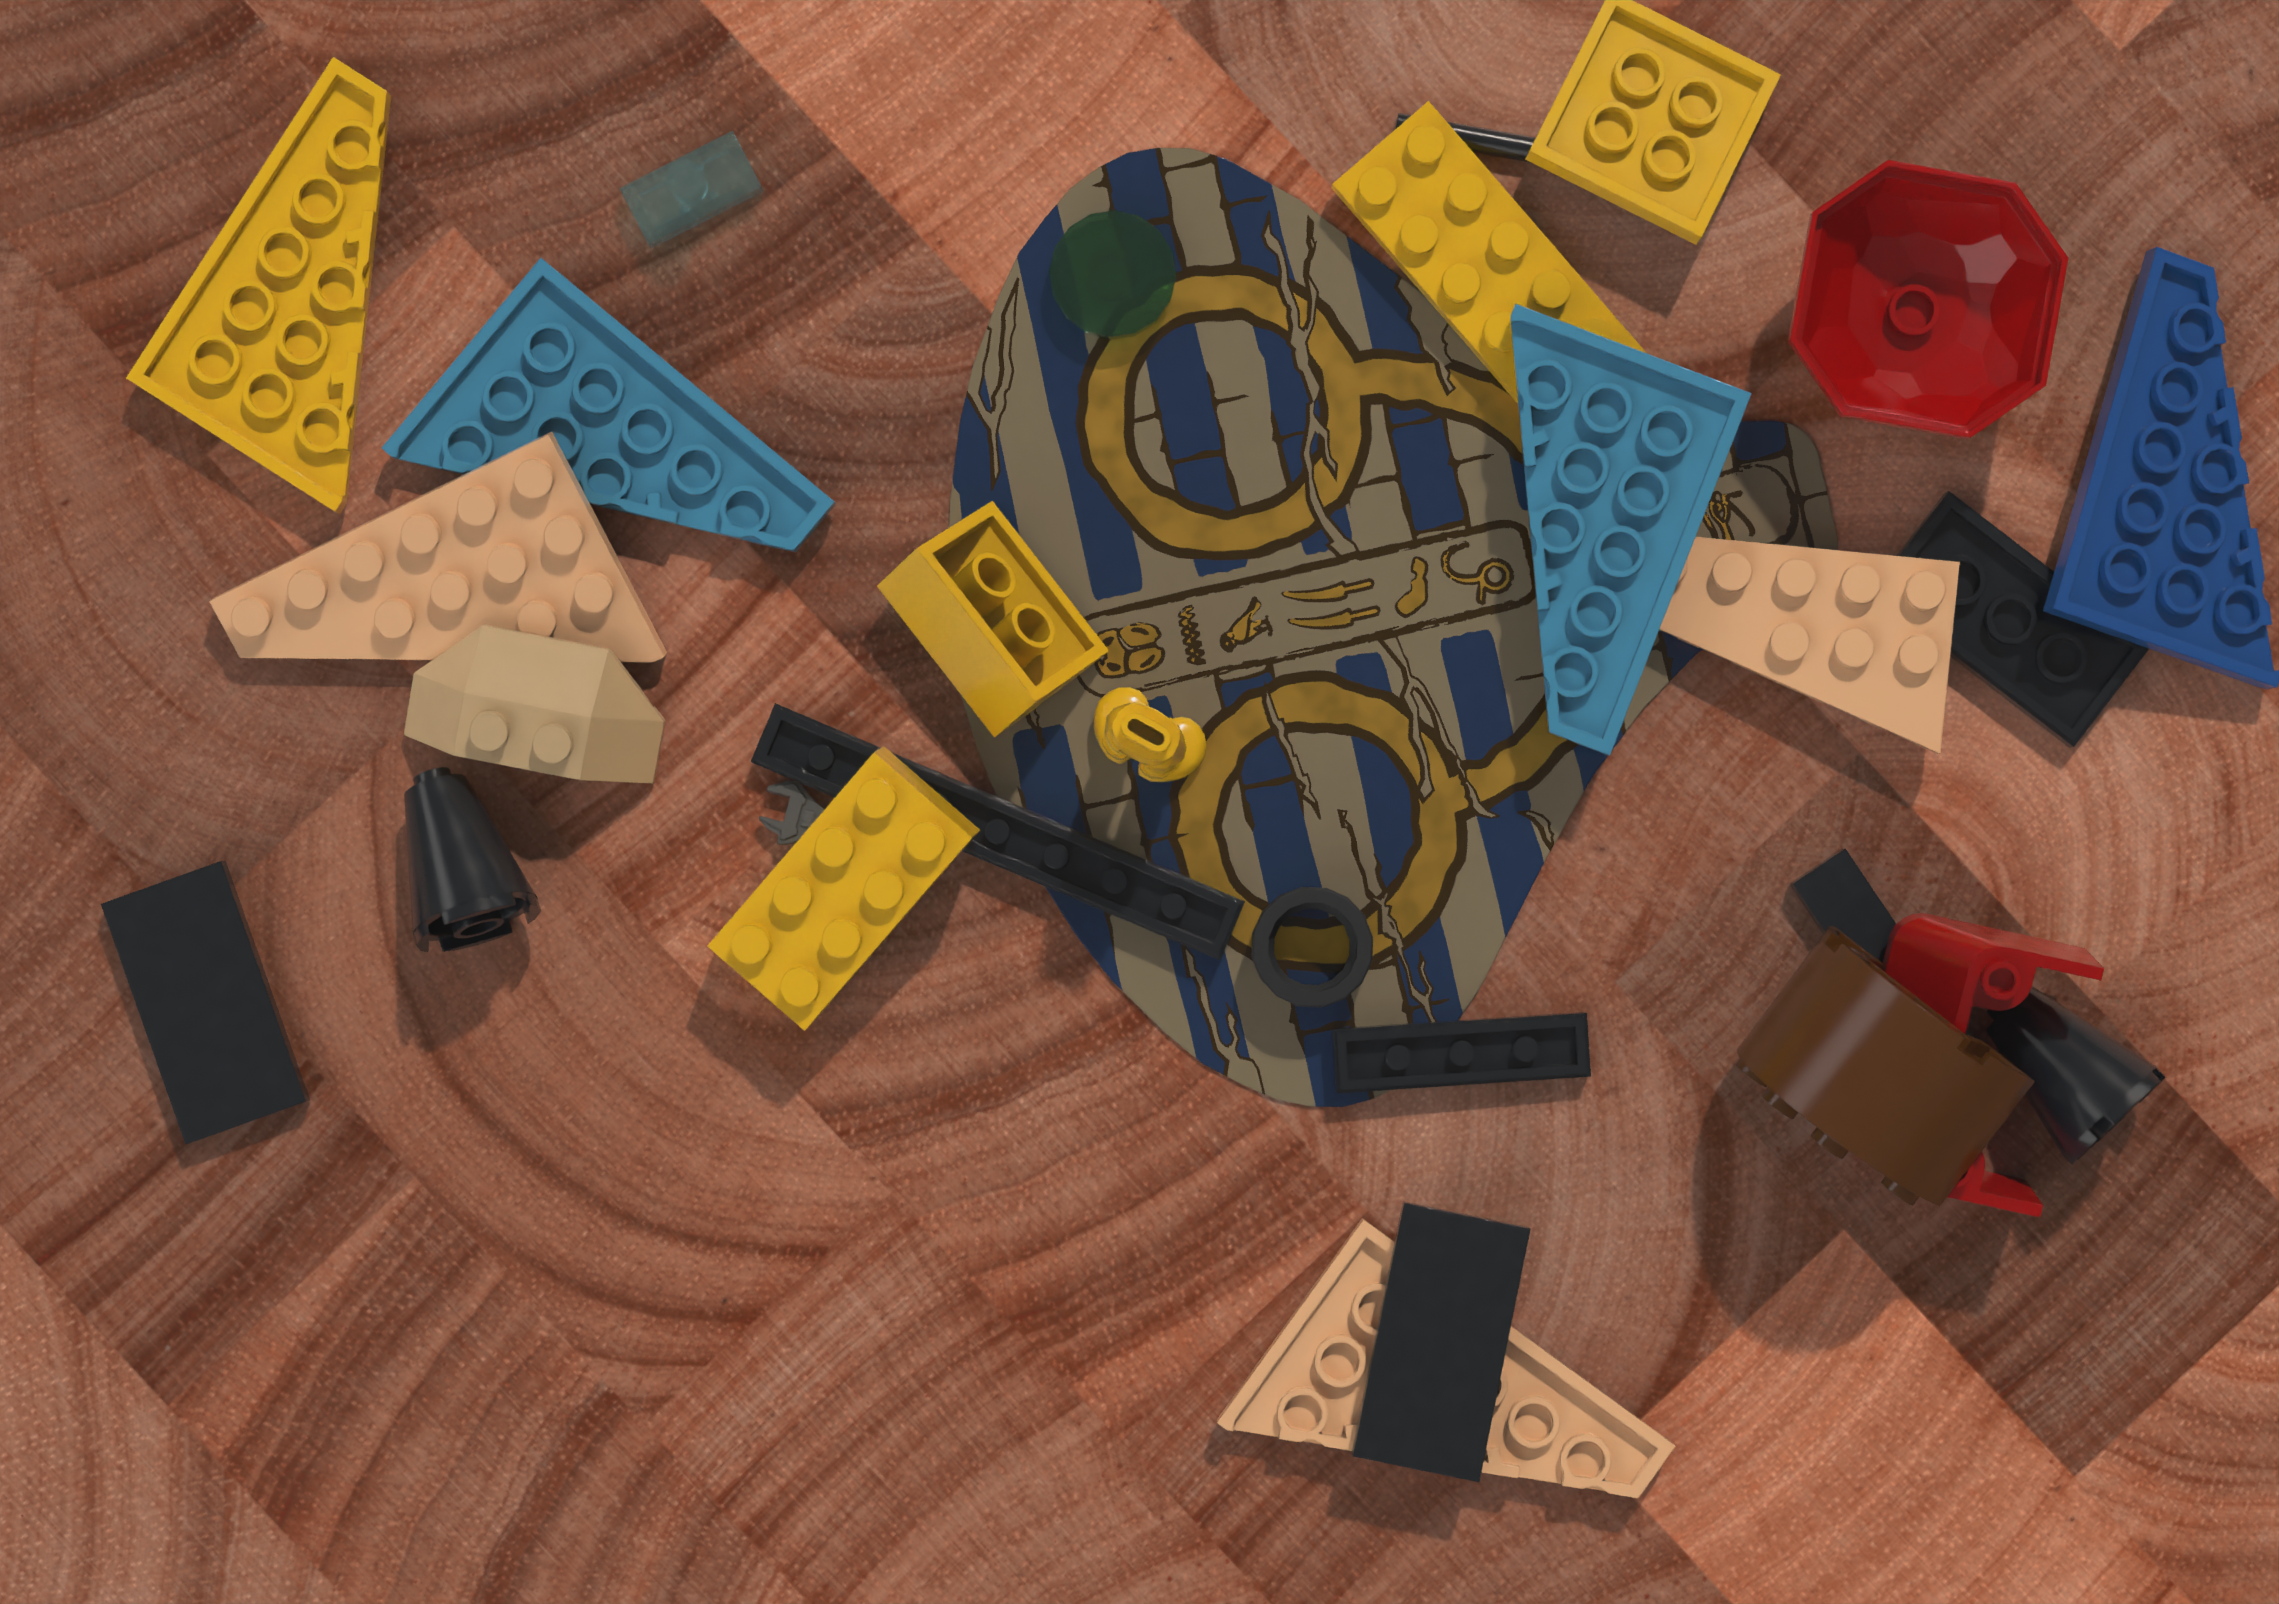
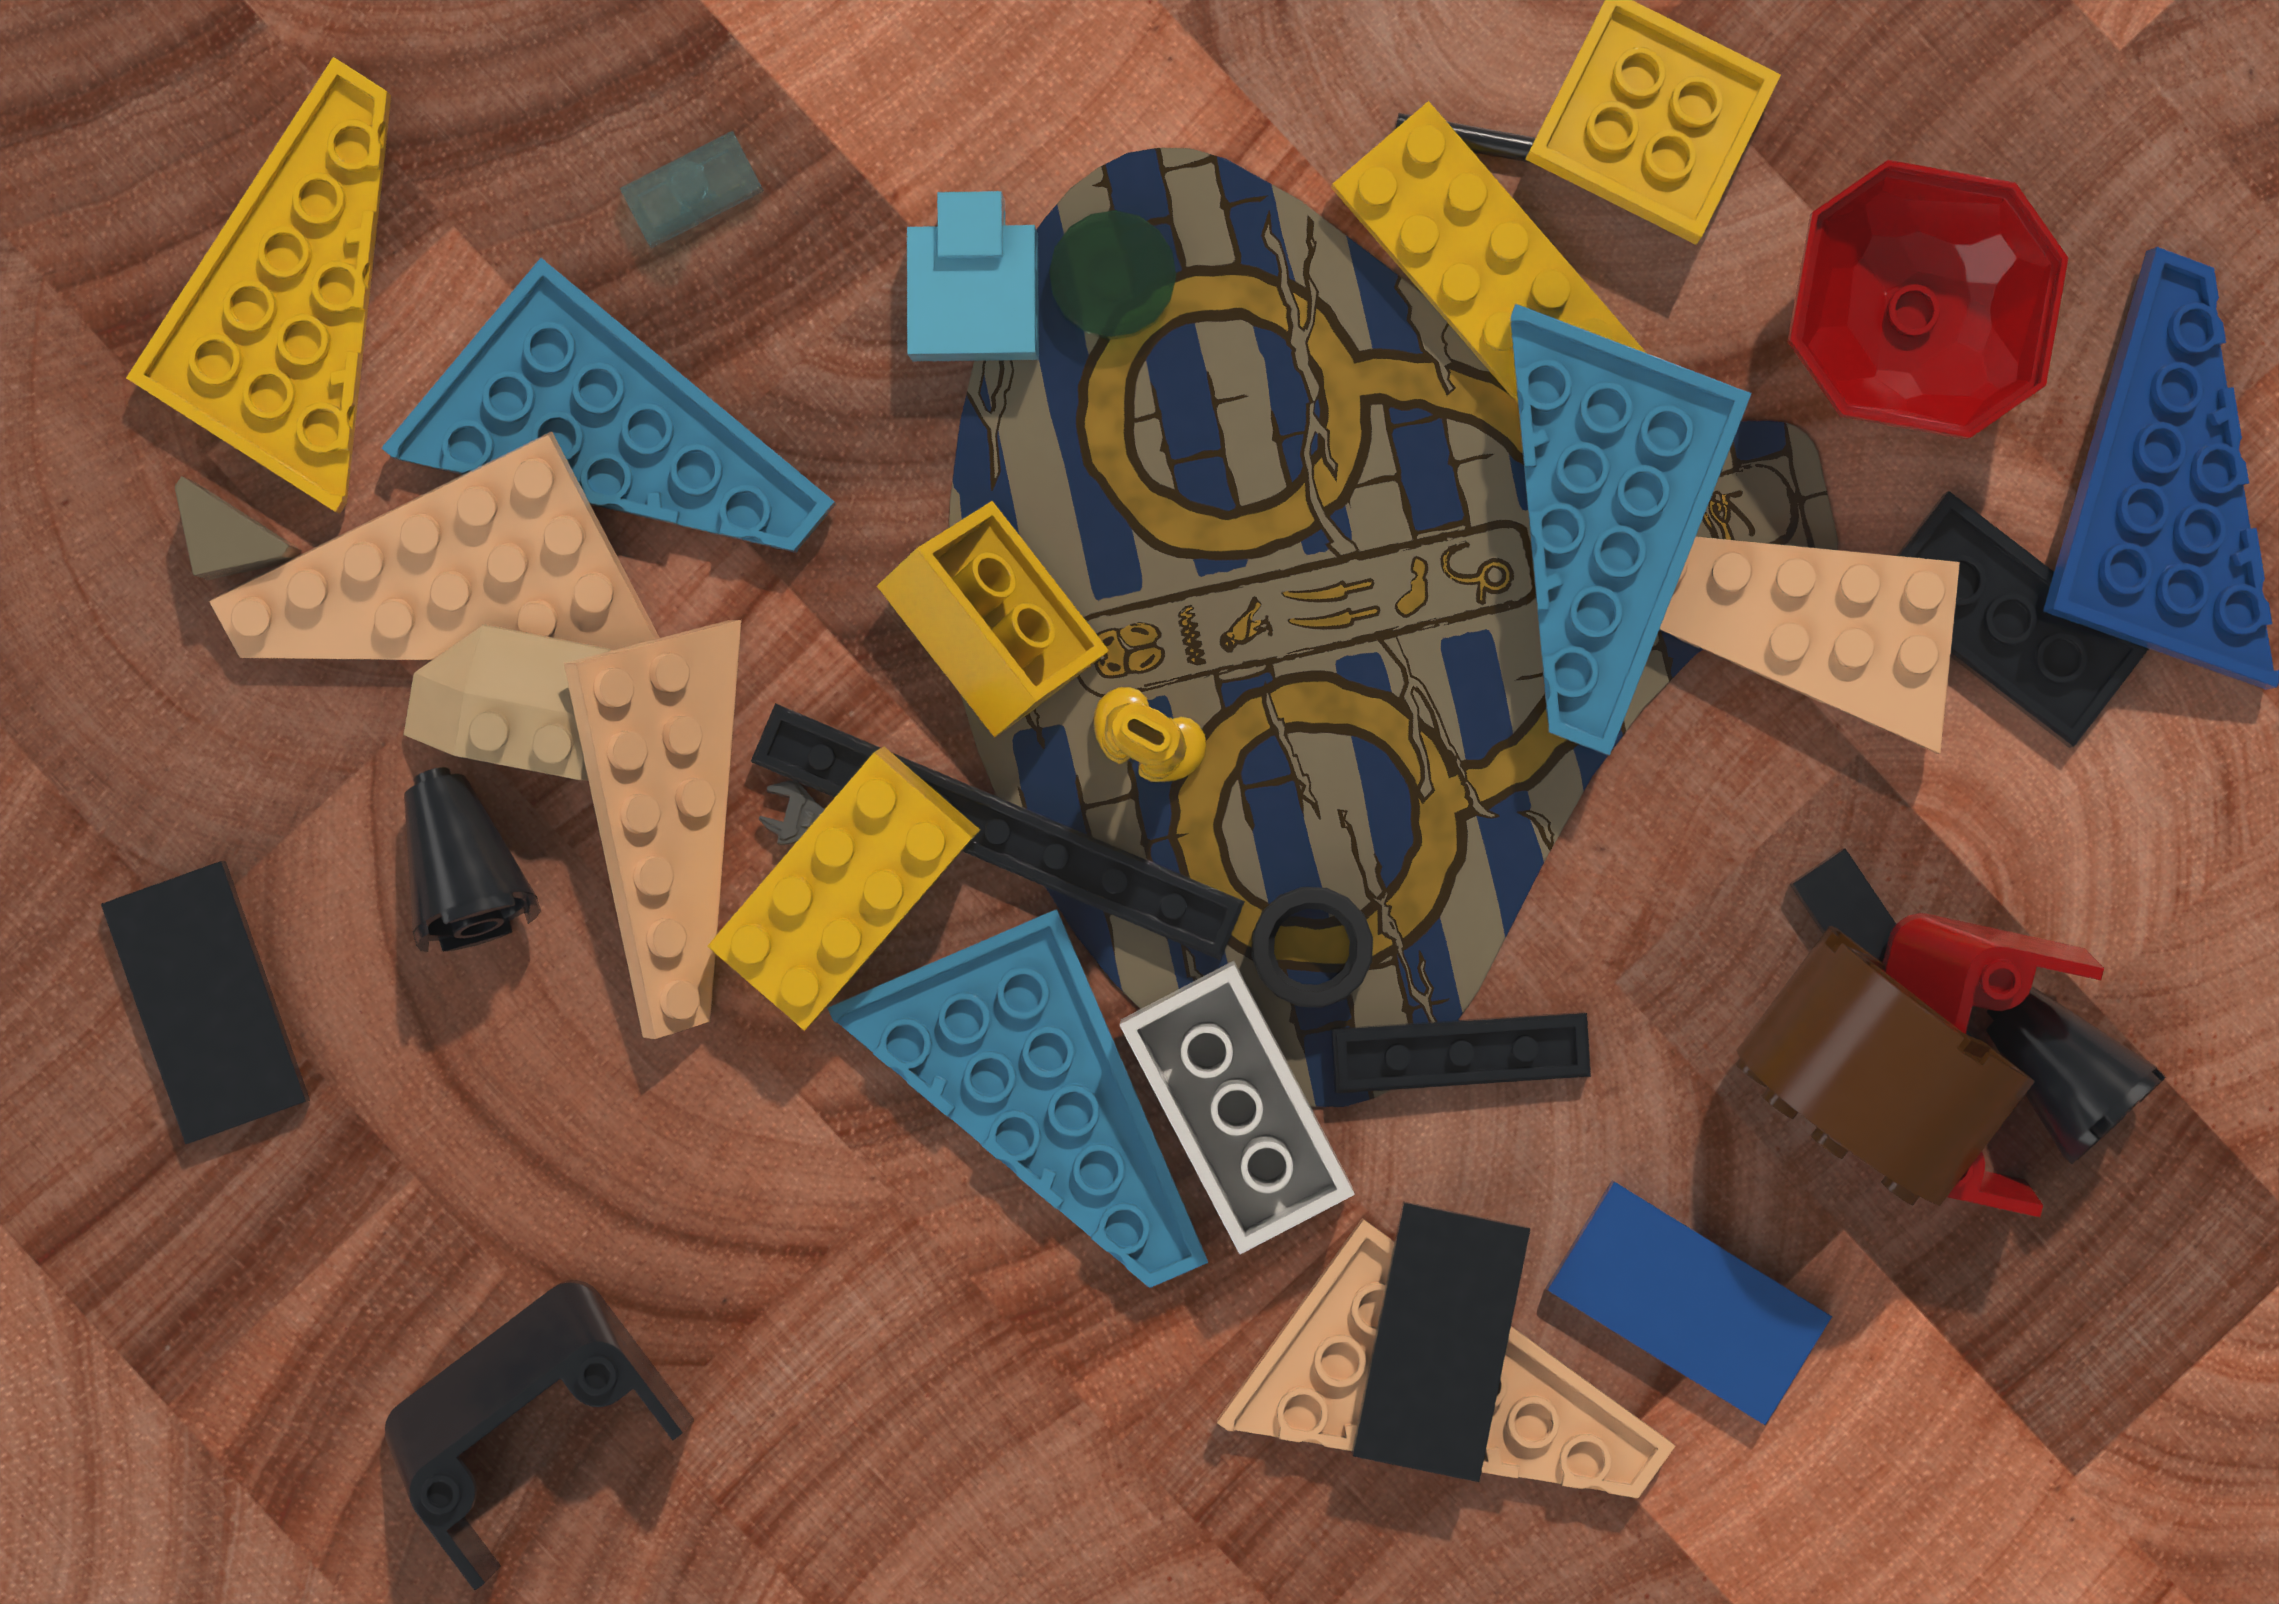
none -> dark tan slope [175,476,302,580]
none -> black windscreen [385,1280,694,1591]
none -> light nougat wing [564,620,741,1039]
none -> dark azure wing [828,909,1208,1288]
none -> medium azure piece [907,191,1039,362]
none -> white brick [1119,961,1355,1254]
none -> blue tile [1546,1180,1832,1425]

